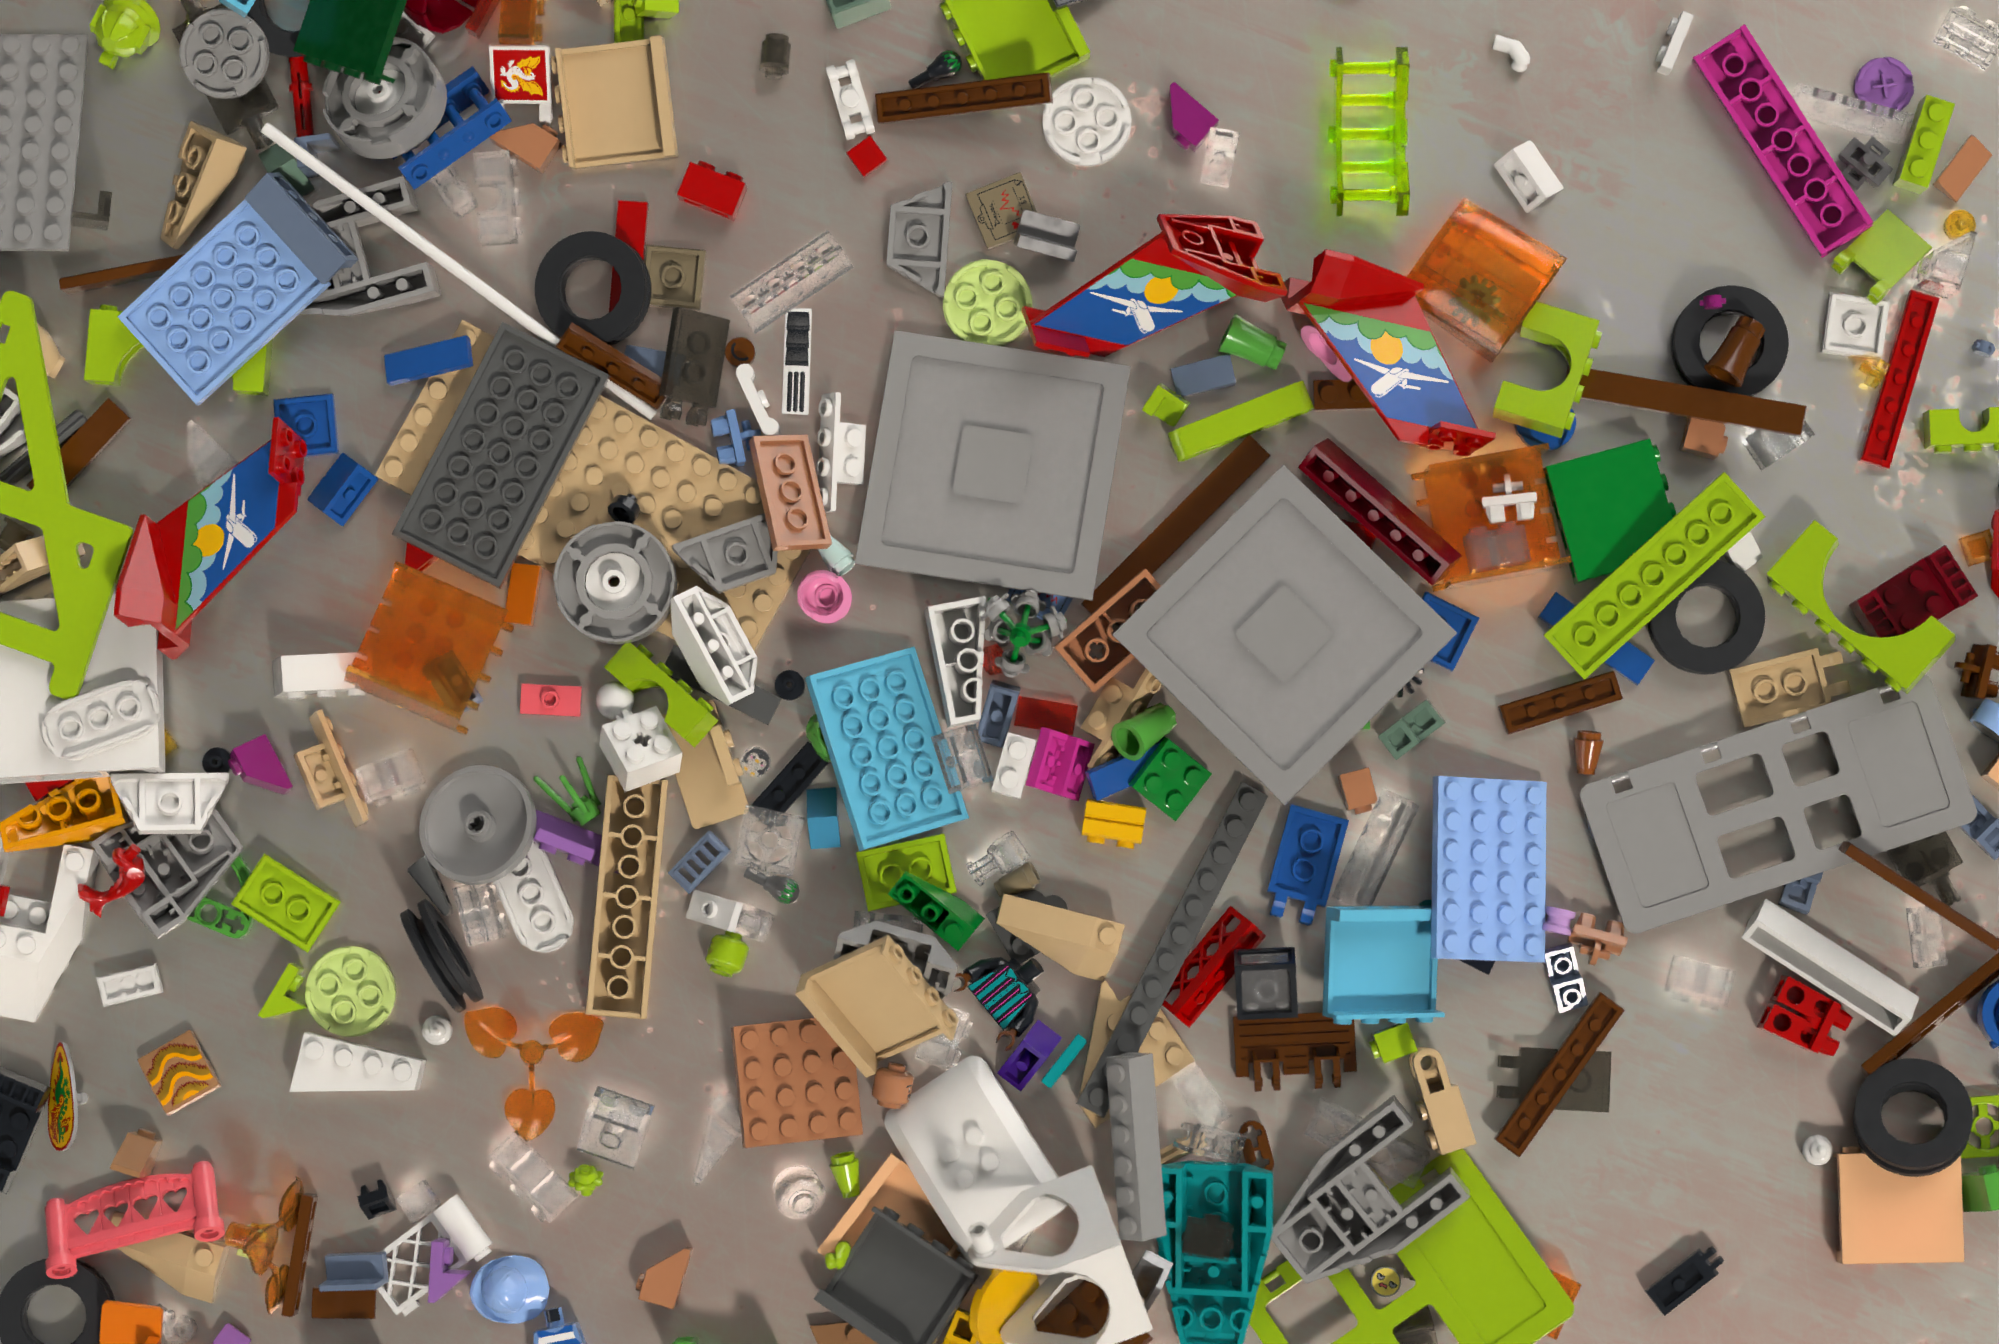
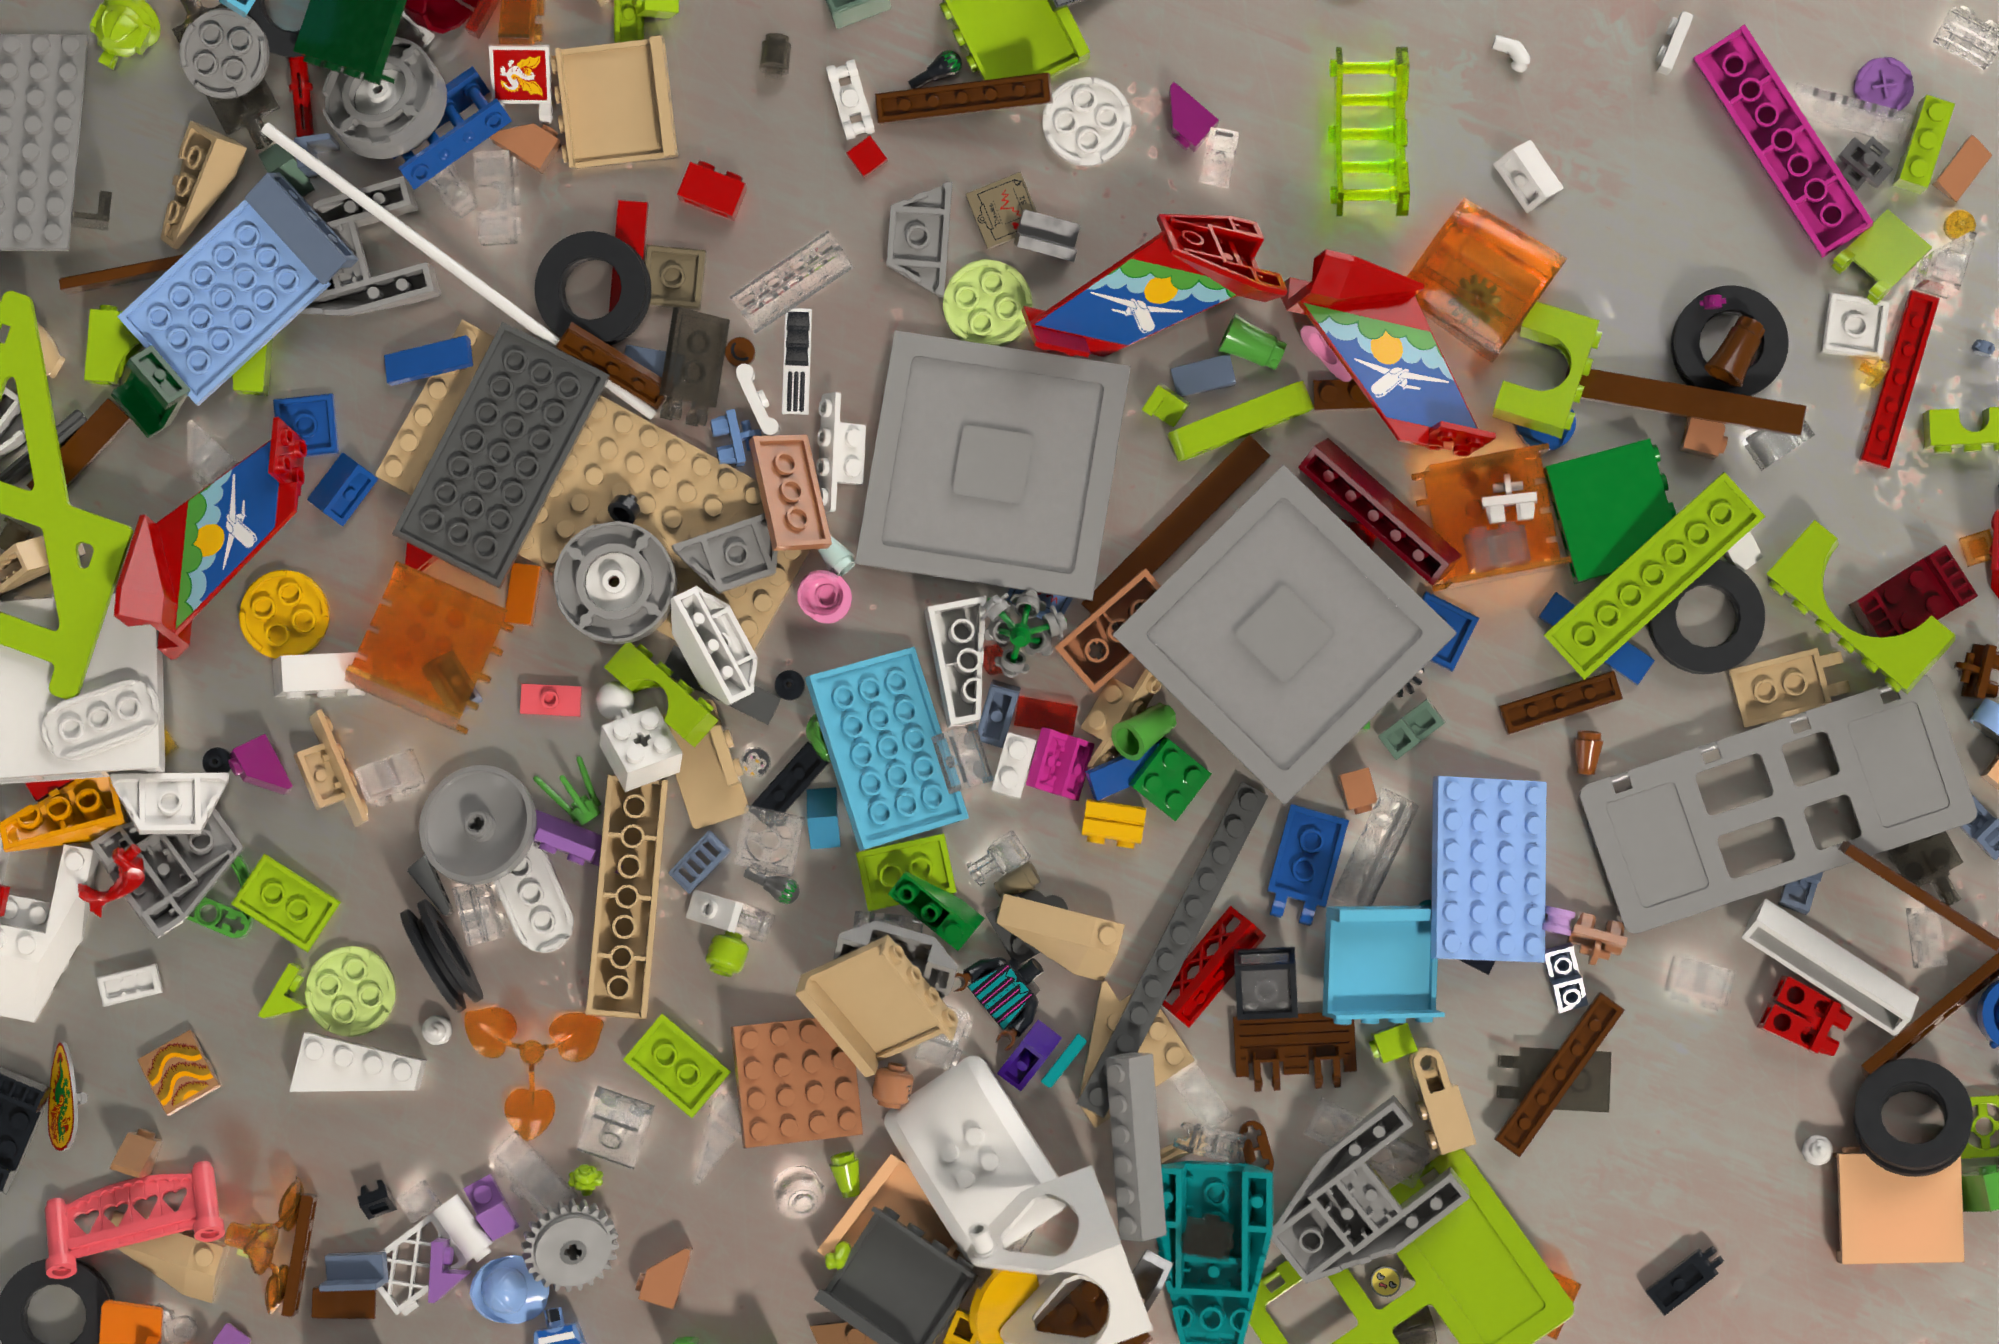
none -> dark green panel [111,345,191,438]
none -> yellow tile [239,570,330,659]
none -> medium lavender slope [463,1174,520,1242]
none -> light grey gear [521,1199,619,1292]
none -> lime plate [623,1013,732,1118]

